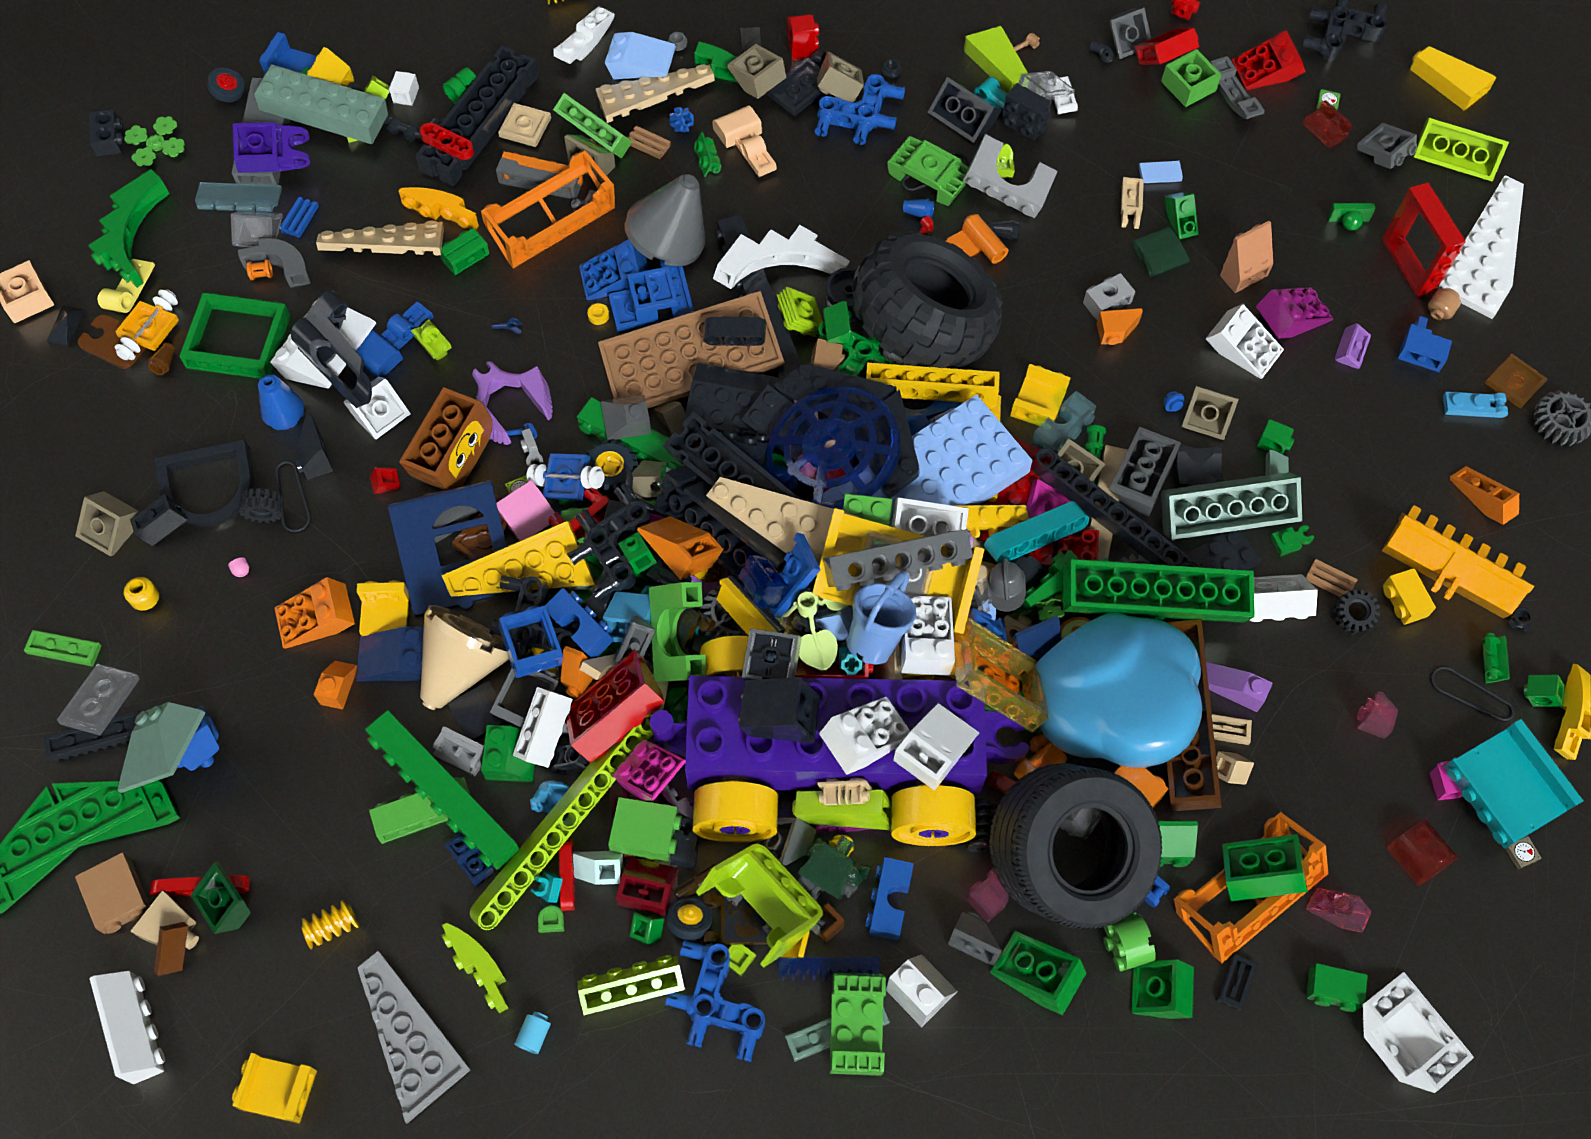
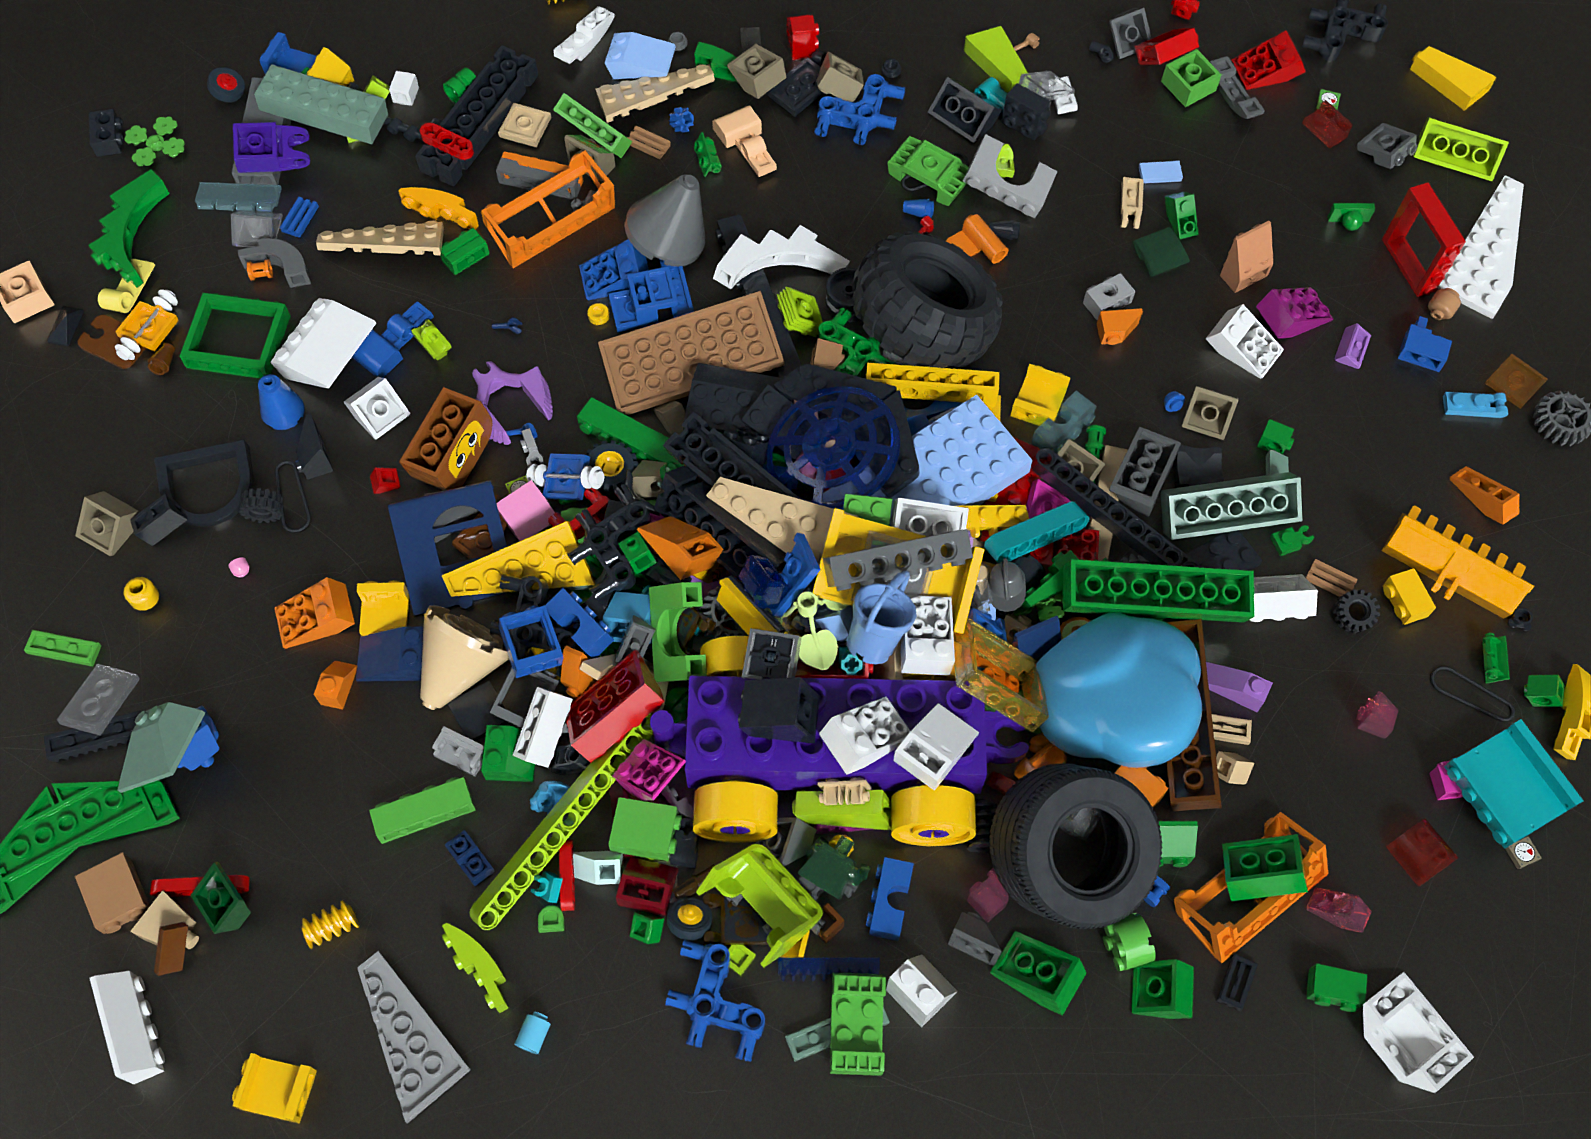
black panel [291,290,372,409] -> none
green brick [365,710,519,870] -> none
lime brick [578,955,685,1015] -> none
dark grey slope [601,394,651,441] -> none
black beam [703,317,767,346] -> none
green slope [823,301,851,343] -> none

